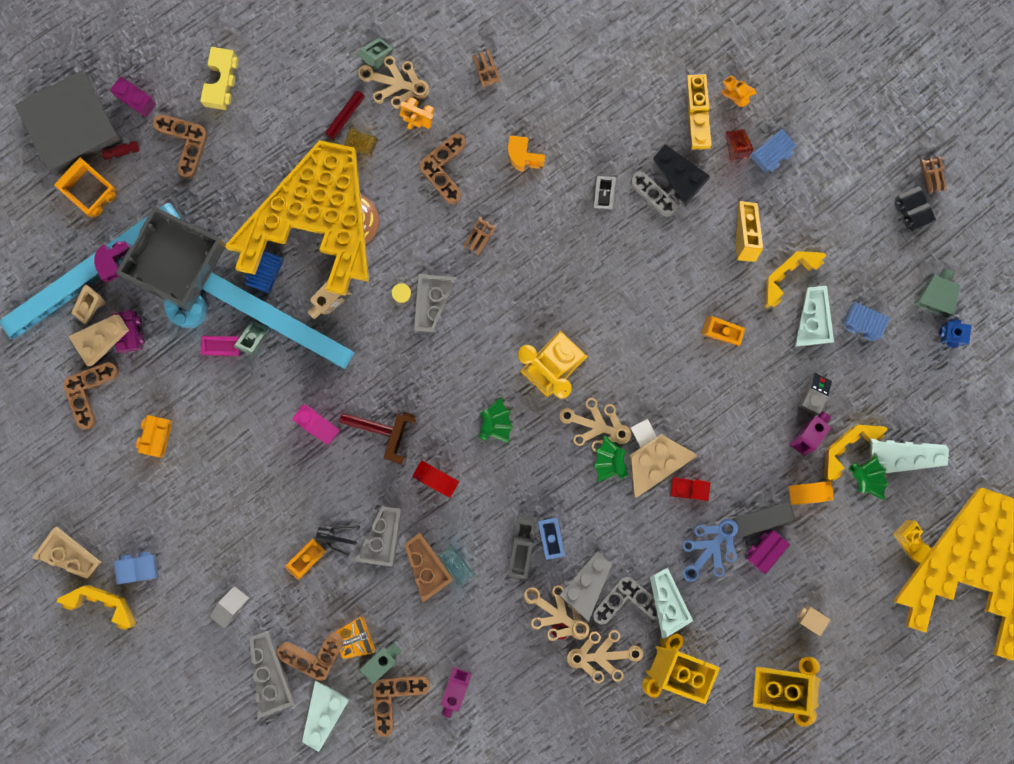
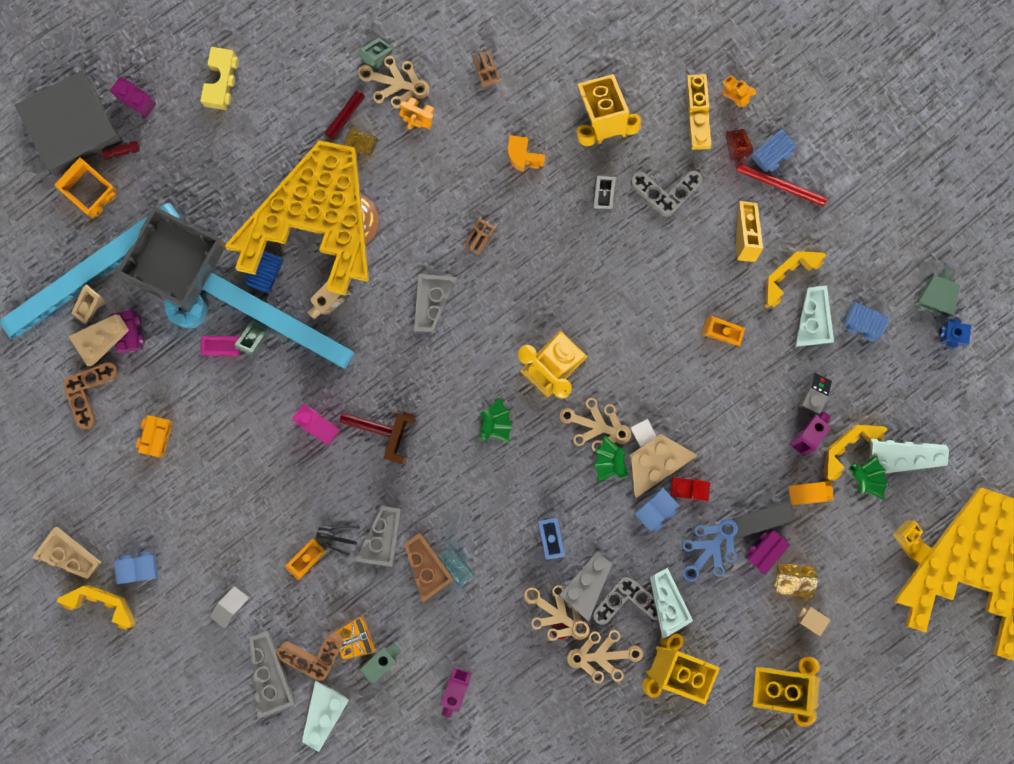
magenta brick [94,241,131,283] -> none
medium nougat beam [153,115,208,179] -> none
medium nougat beam [373,676,430,737] -> none
light yellow tile [392,283,411,303] -> none
red brick [412,460,460,498] -> none
medium nougat beam [420,134,466,204] -> none
dark grey slope [508,514,537,579] -> none
black wing [653,144,710,207] -> none
black brick [895,186,936,232] -> none
medium nougat arm [920,156,947,194] -> none
none -> yellow piece [576,74,641,146]
none -> medium blue brick [634,488,679,531]
none -> red piece [736,162,827,207]
none -> clear yellow bracket [775,563,818,598]

